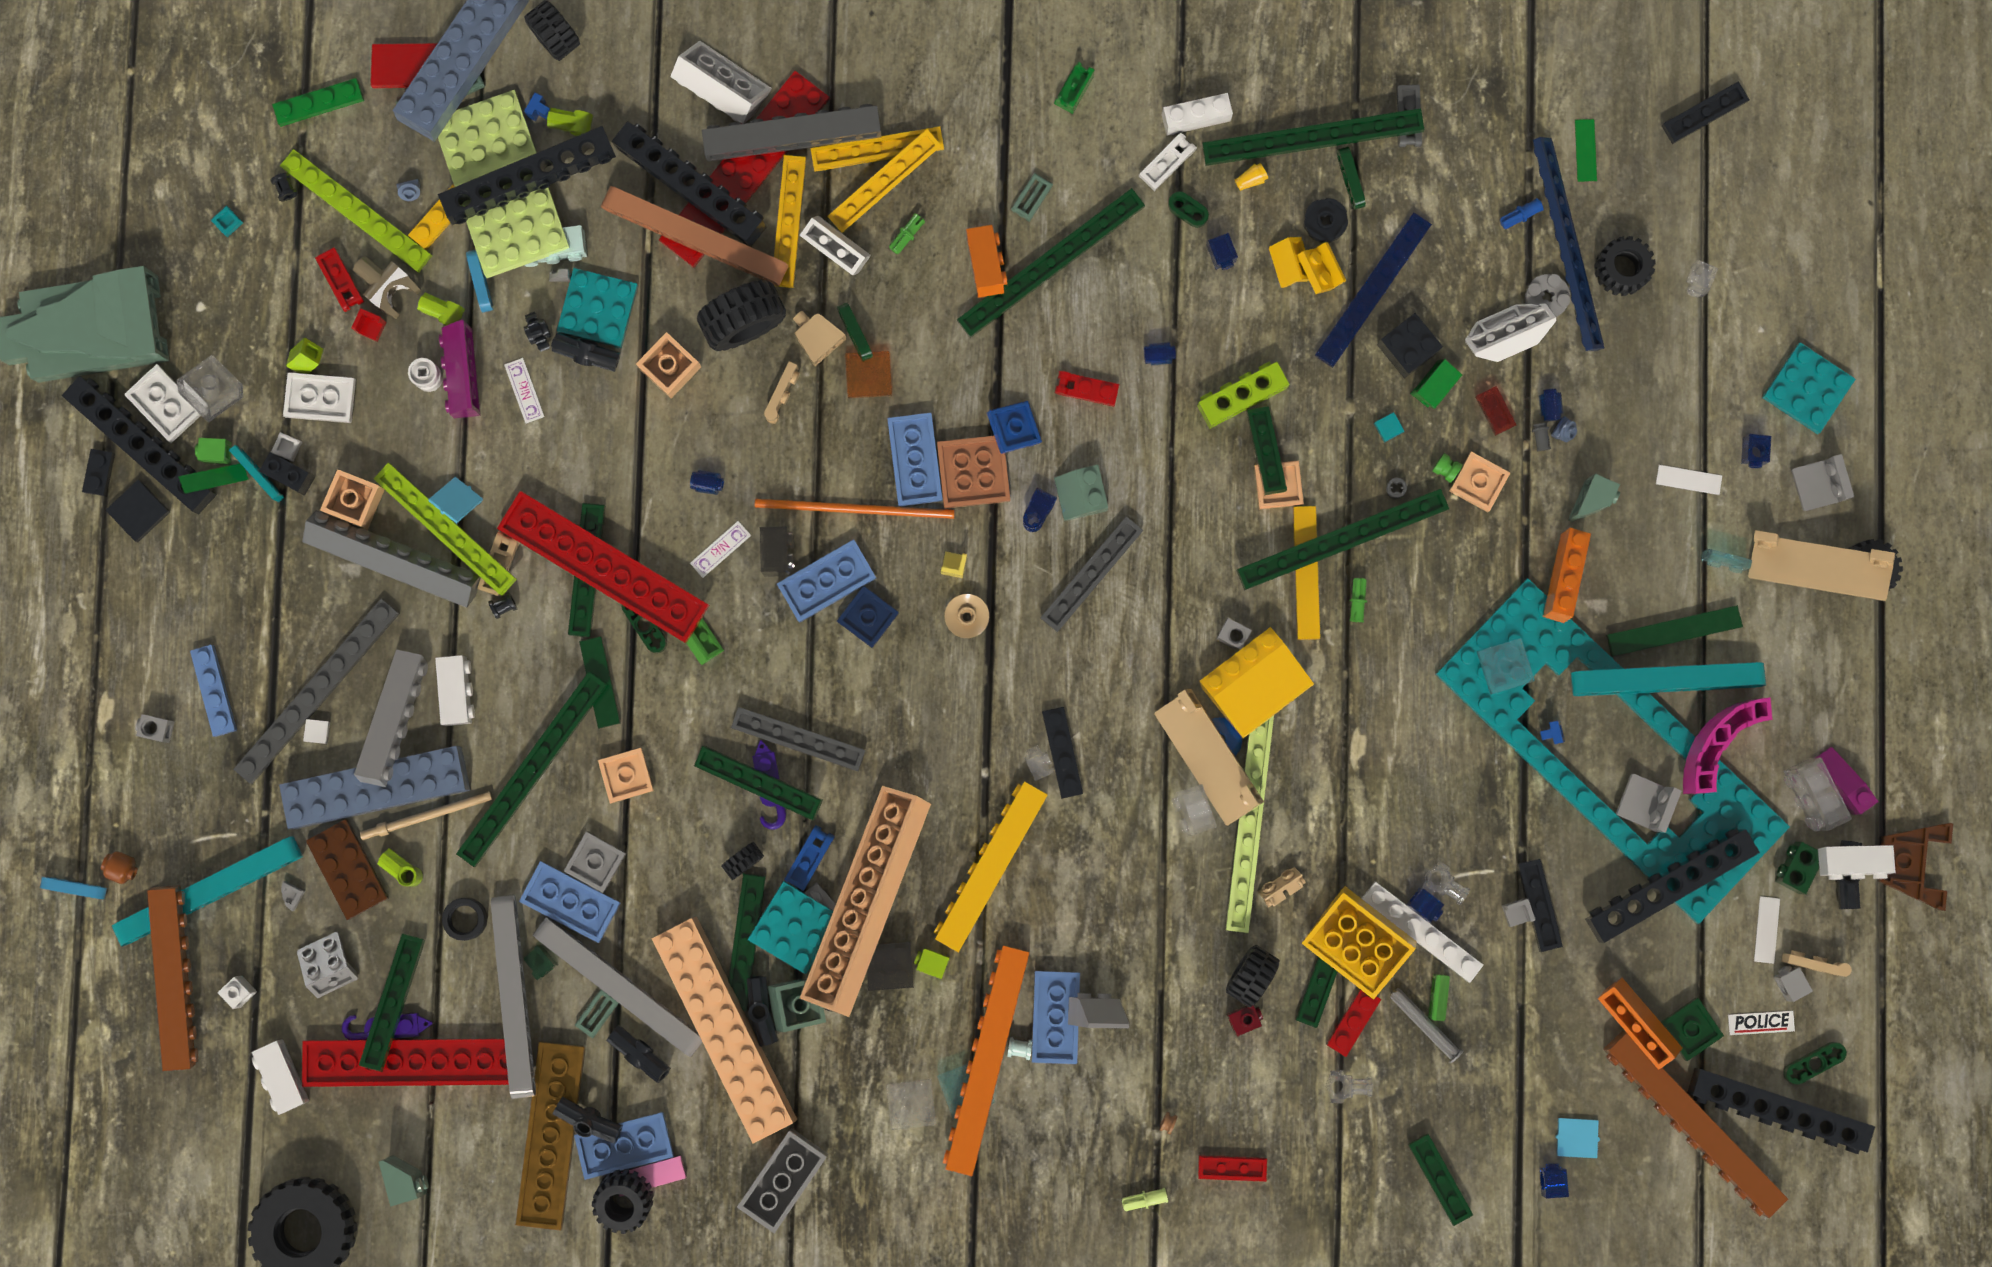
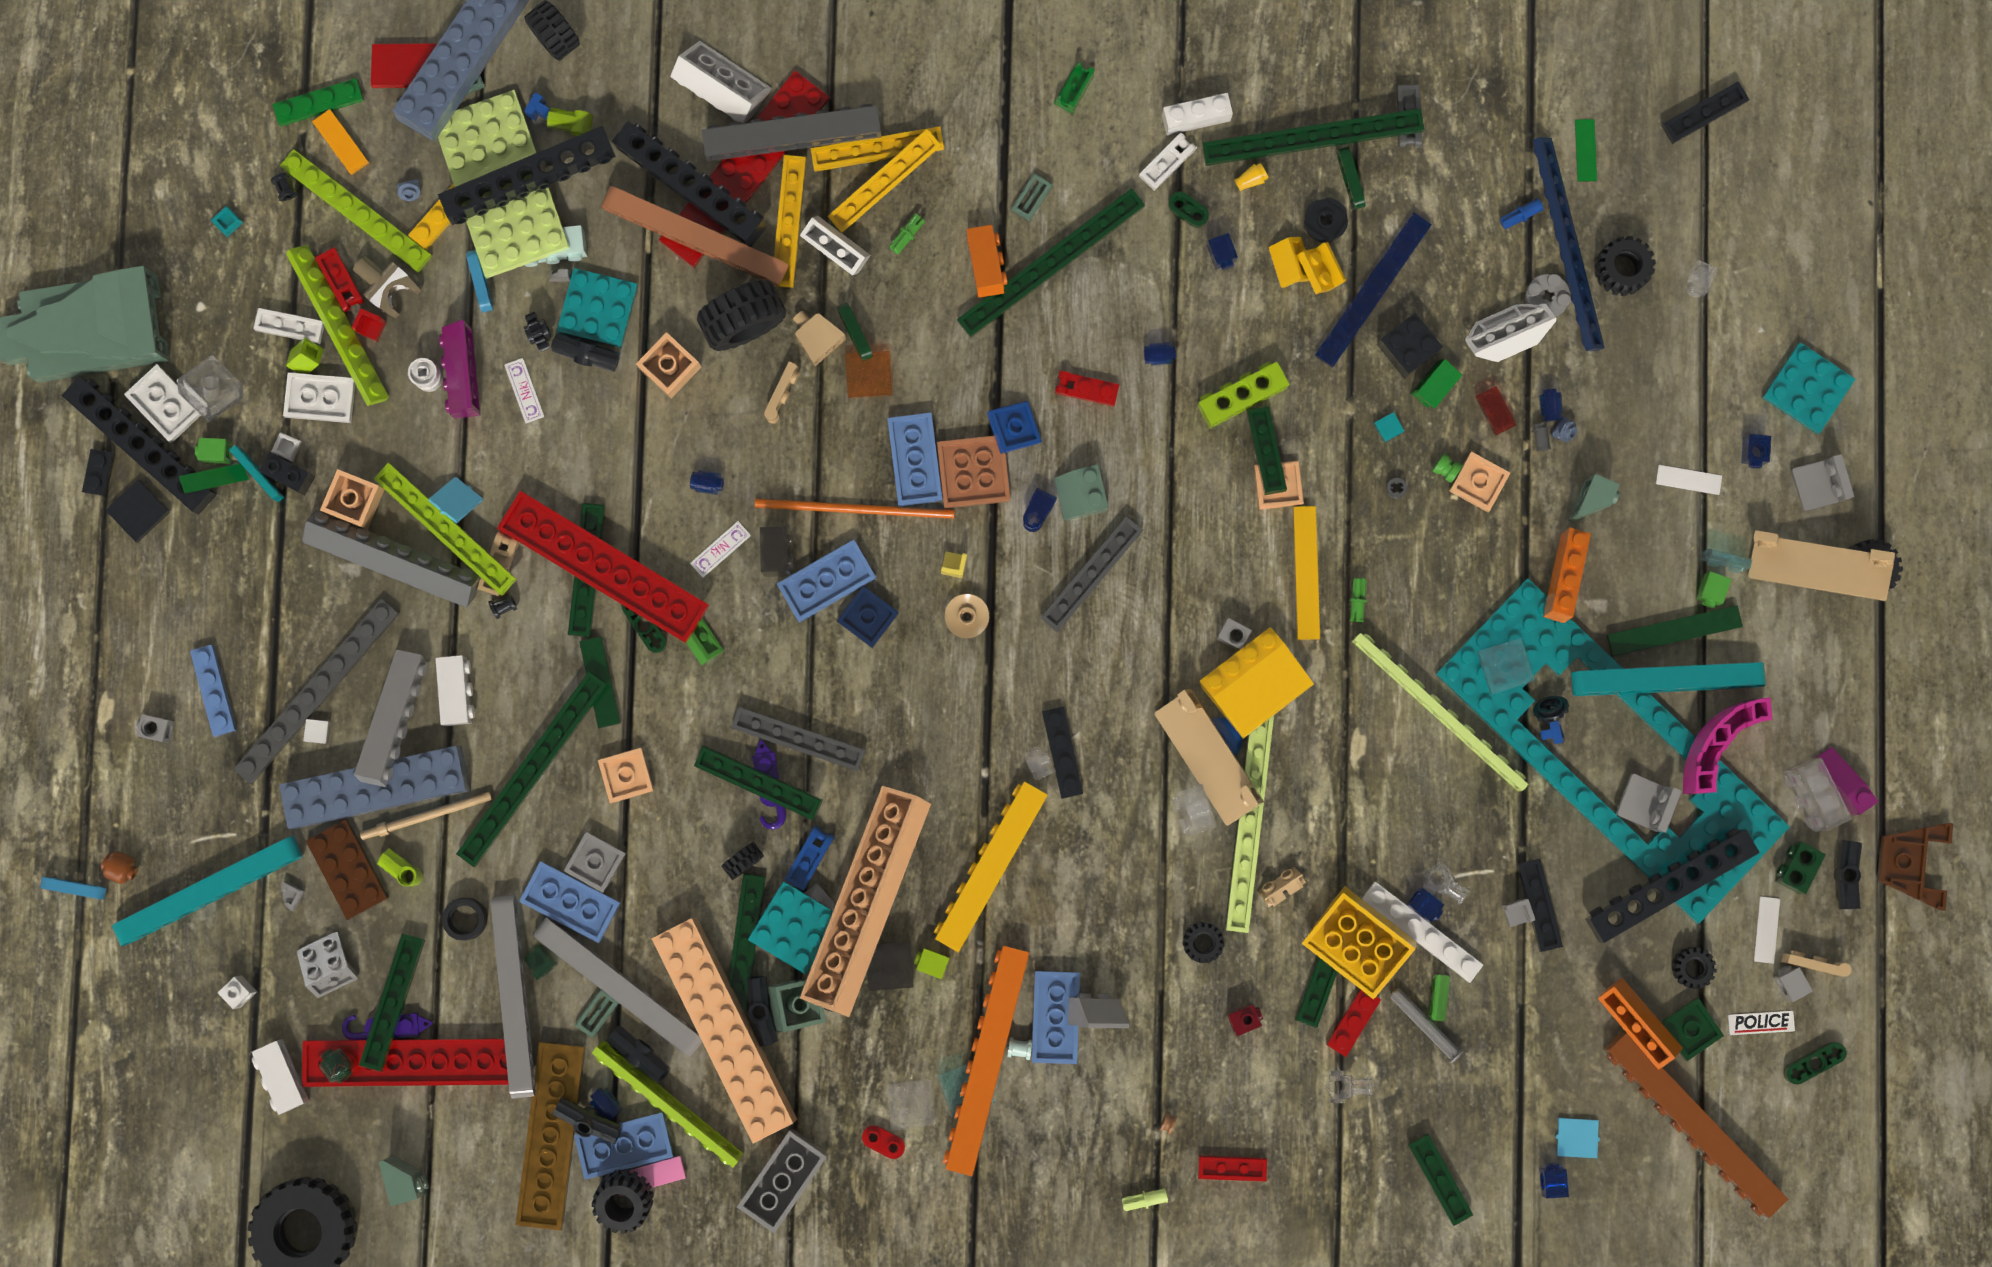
dark orange brick [147,885,198,1071] -> none
lime piece [417,292,465,326] -> none
black tyre [1226,945,1280,1007] -> none
dark green plate [1236,489,1449,591] -> none
black brick [1687,1068,1875,1155] -> none
white brick [1818,845,1896,880] -> none
none -> white plate [253,308,324,344]
none -> lime plate [286,245,389,406]
none -> light orange tile [312,109,369,175]
none -> head [319,1048,354,1083]
none -> clear blue brick [589,1087,623,1120]
none -> lime plate [592,1040,744,1168]
none -> red plate [862,1125,905,1159]
none -> black tyre [1183,922,1224,963]
none -> yellowish green plate [1352,633,1528,792]
none -> black gear [1533,696,1569,722]
none -> black tyre [1671,947,1717,989]
none -> bright green brick [1696,571,1731,608]

